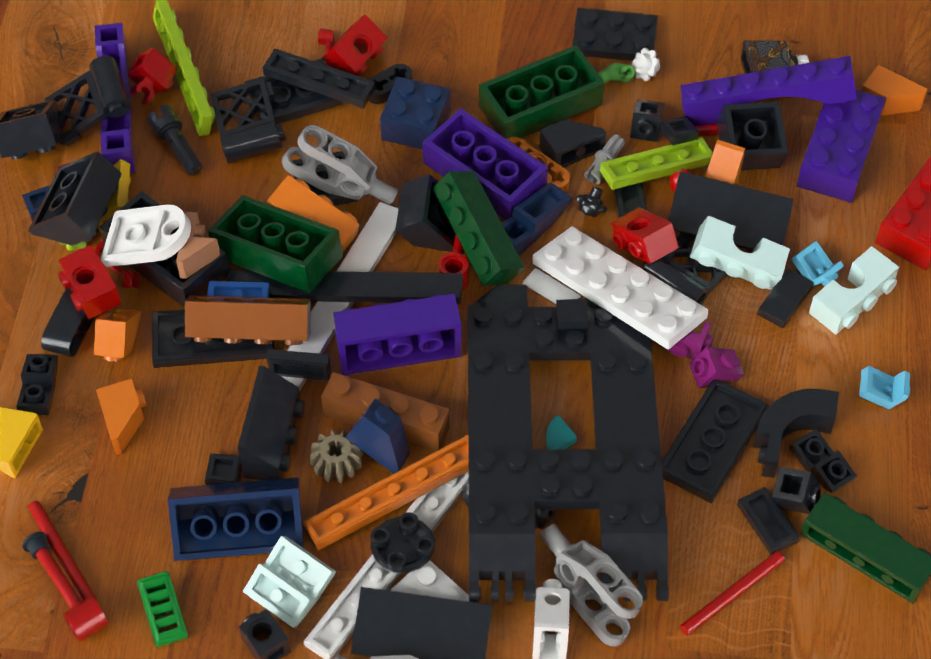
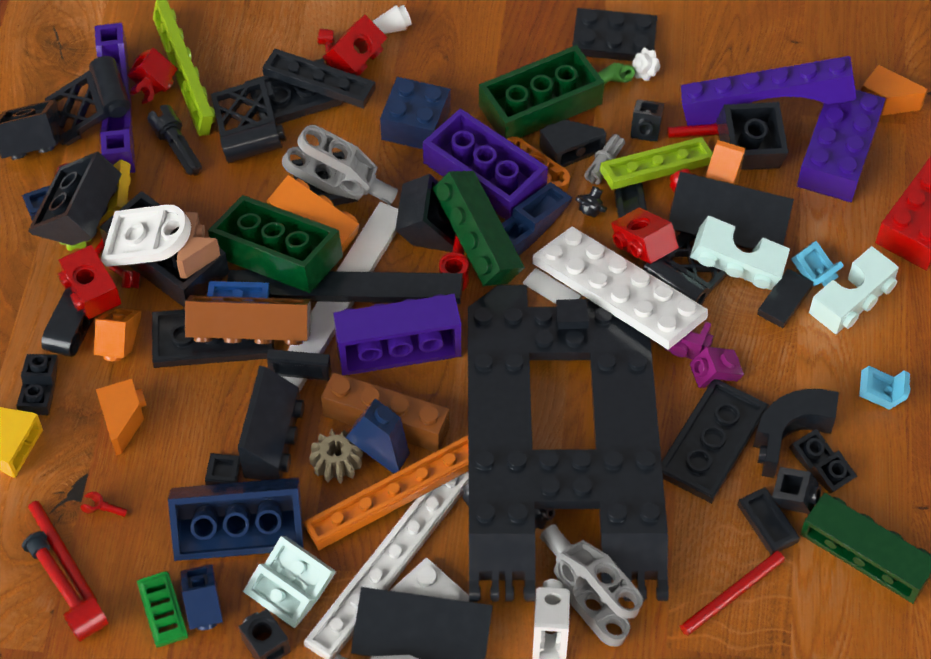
black beam [369,64,412,104] -> none
black dish [371,512,435,573] -> none
teal tile [546,415,577,450] -> none
black tile [660,116,699,146] -> none
torso [740,40,809,74] -> none
none -> red hand [80,491,127,517]
none -> dark blue slope [181,564,223,630]
none -> white cone [372,5,412,34]

